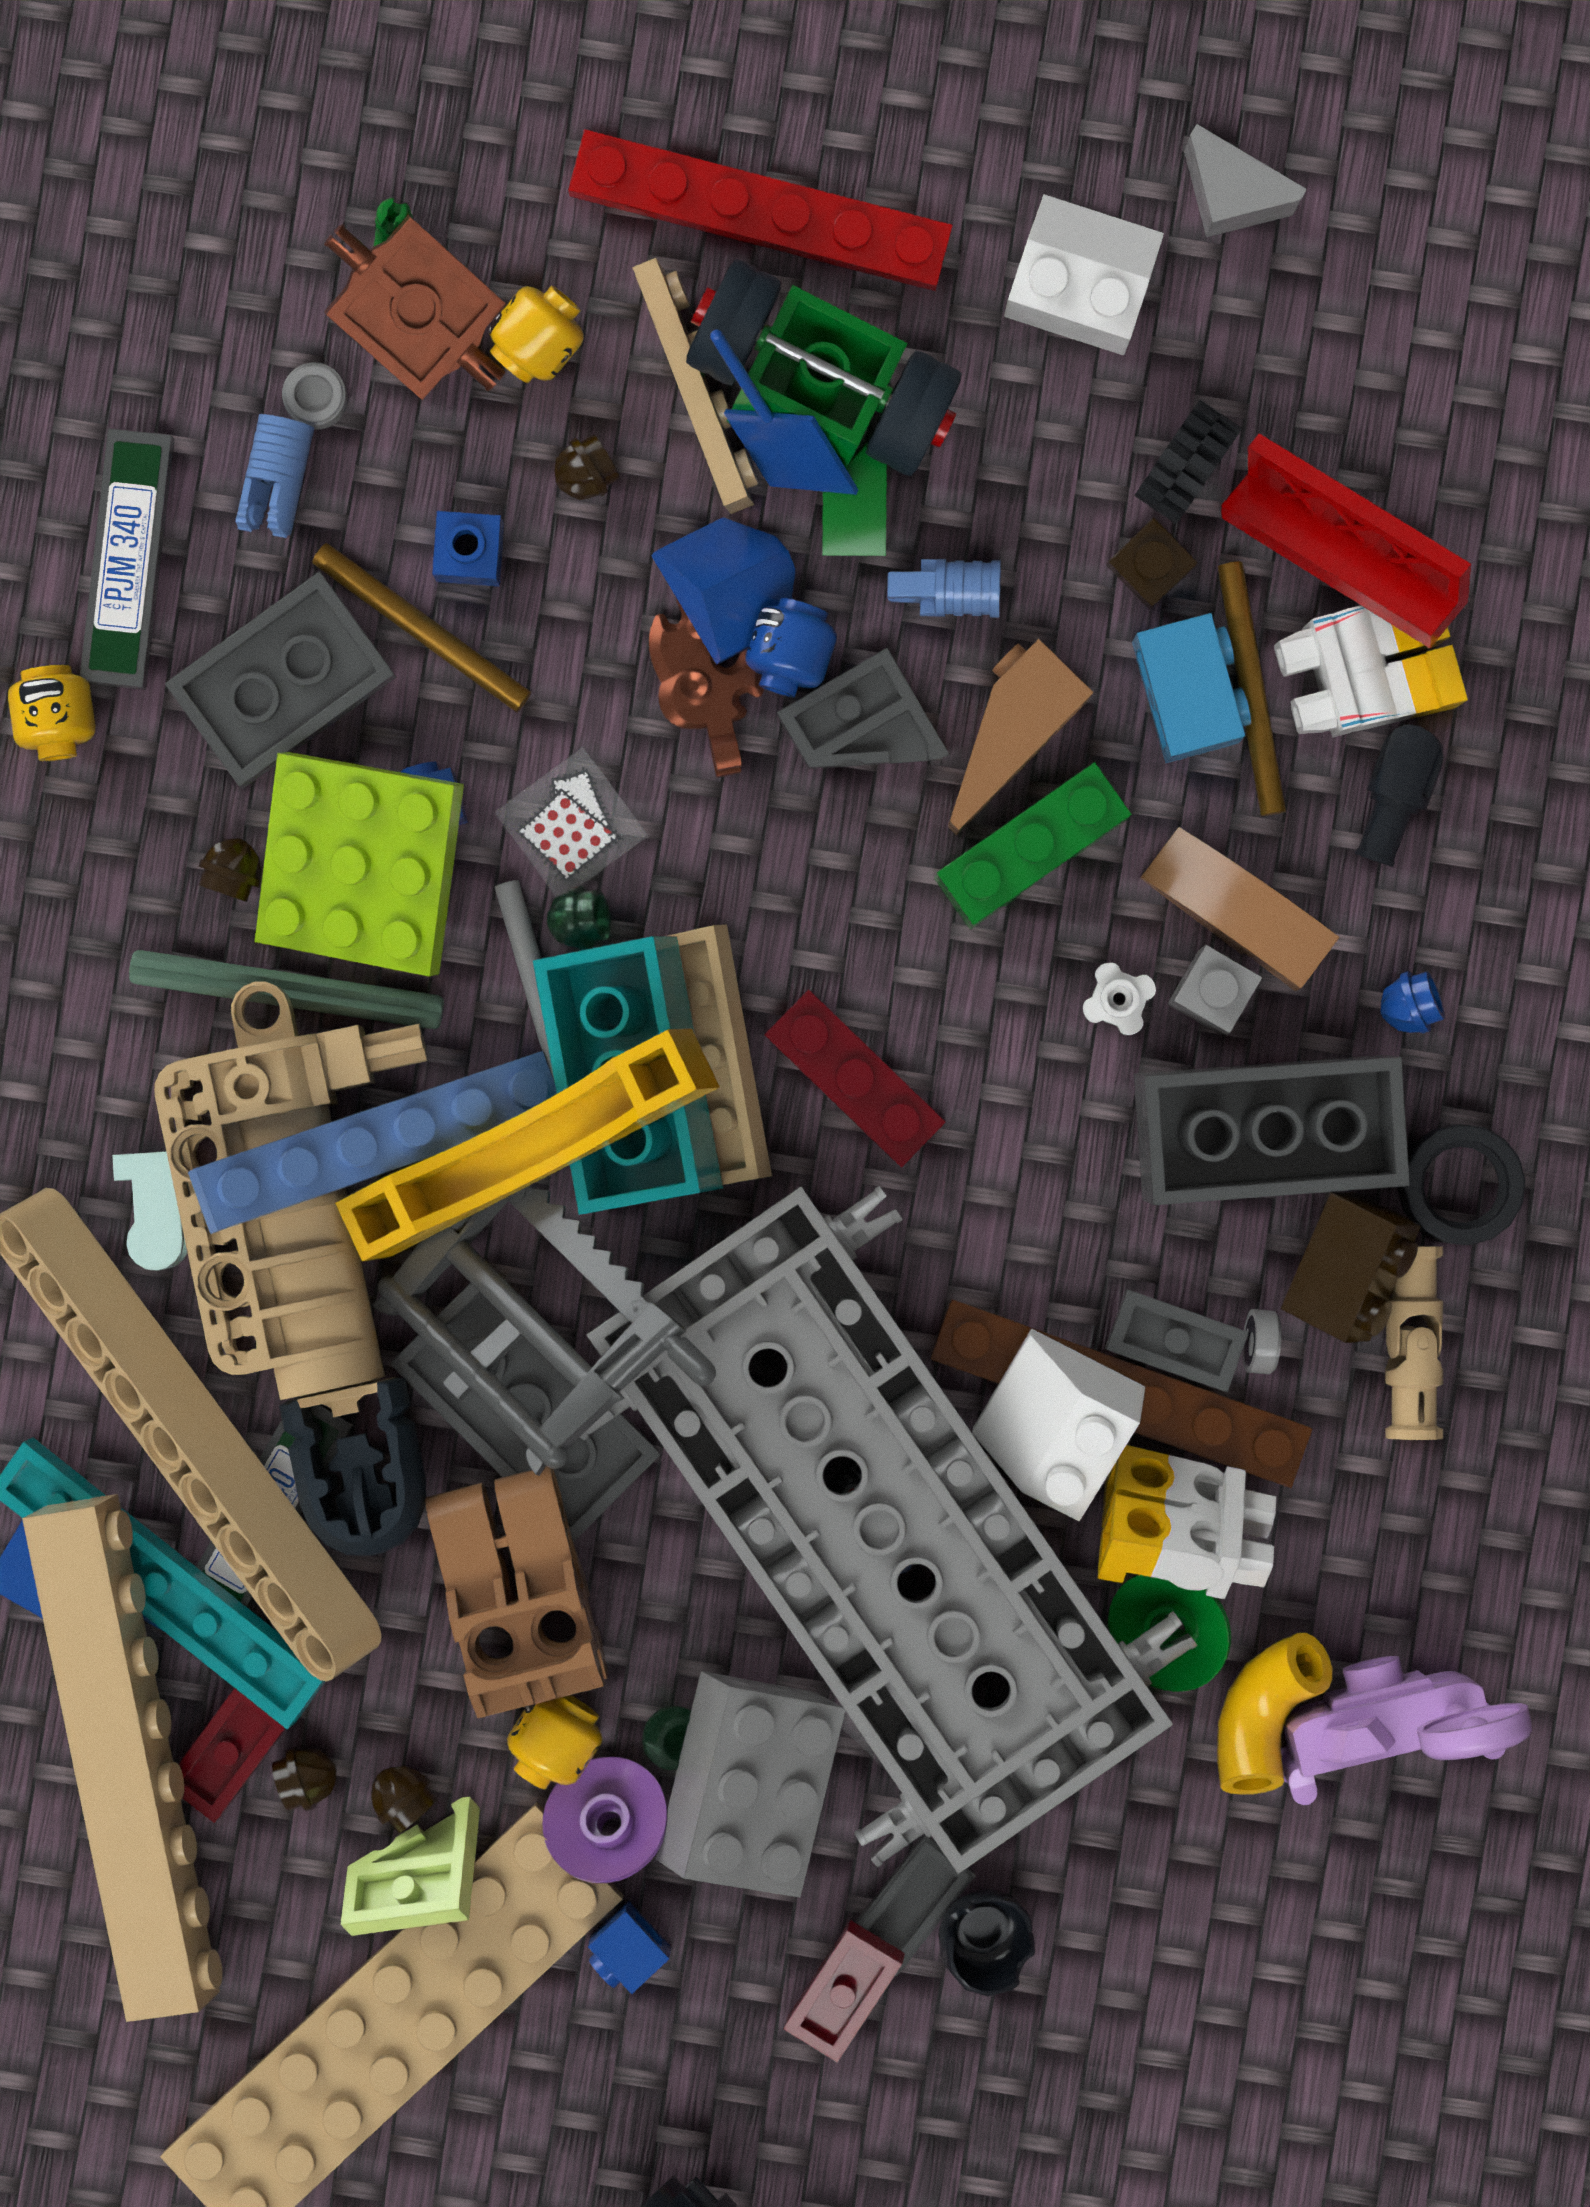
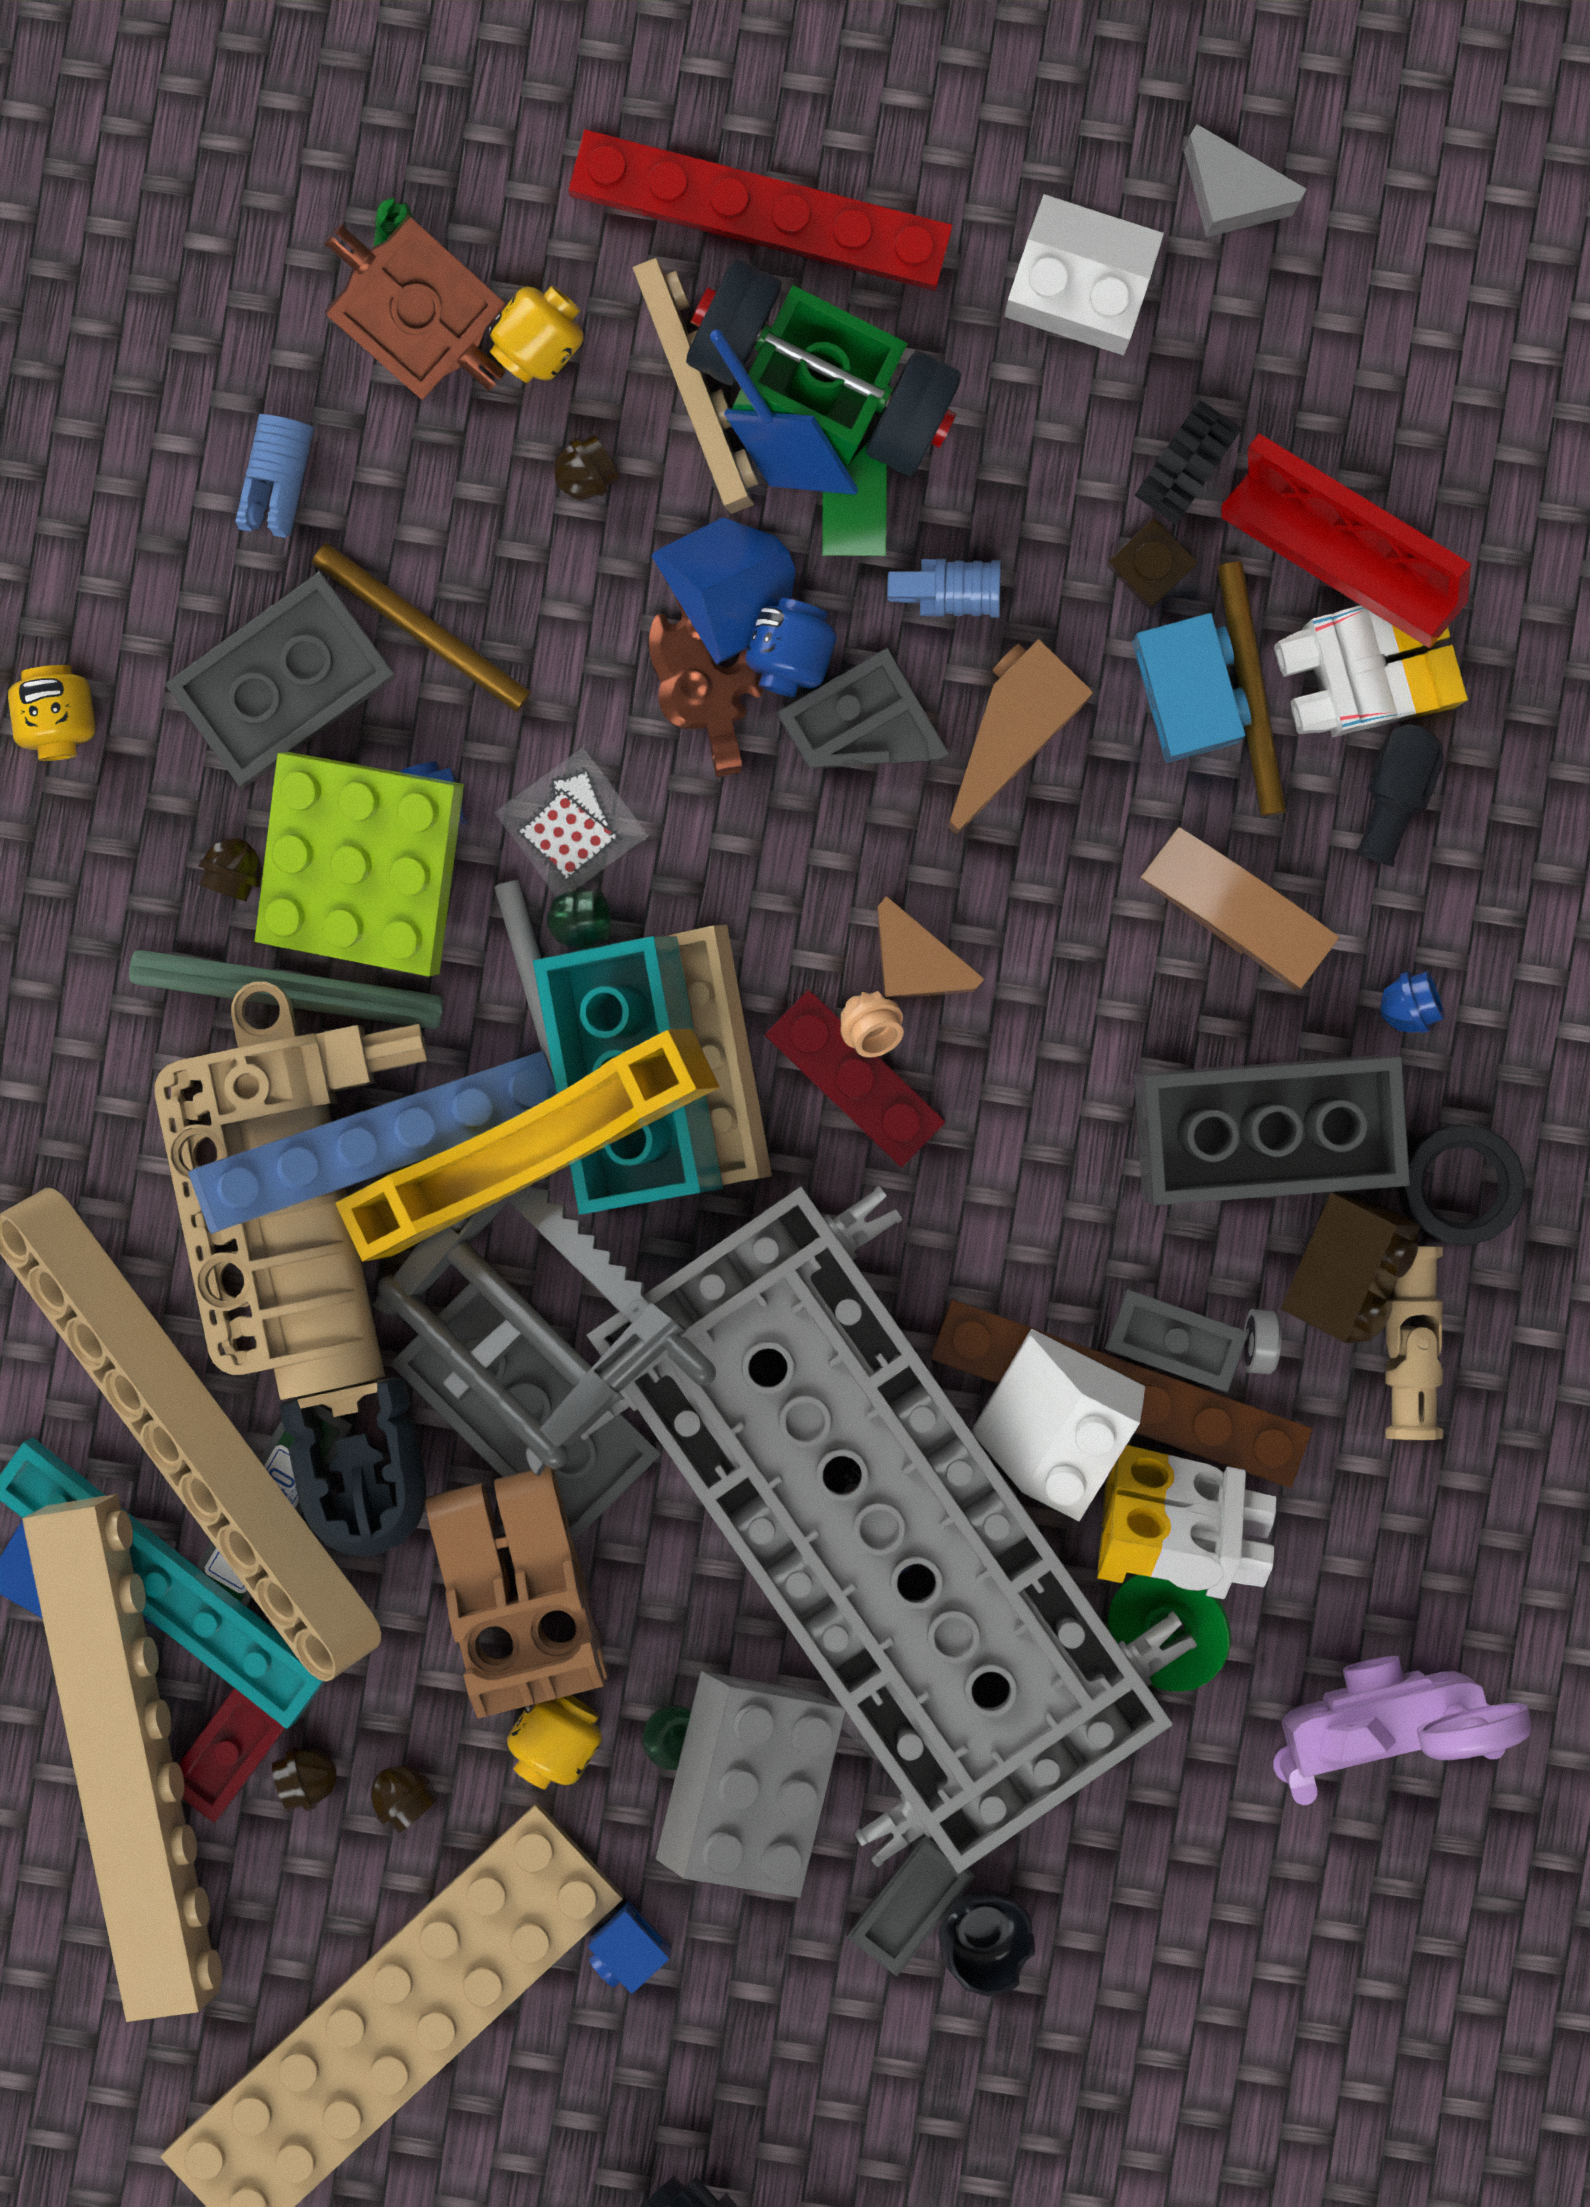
tile [80,428,175,690] -> none
light aqua leg [112,1152,188,1271] -> none
light grey tile [282,362,348,430] -> none
yellowish green wing [341,1797,480,1936] -> none
blue plate [432,511,504,587] -> none
medium lavender dish [542,1757,668,1883] -> none
plate [783,1920,905,2063] -> none
green arch [934,762,1132,930] -> none
white plate [1083,962,1156,1035] -> none
light grey brick [1167,945,1262,1036] -> none
yellow cylinder [1217,1633,1332,1795] -> none
none -> light nougat plate [840,991,904,1057]
none -> medium nougat slope [877,896,984,999]

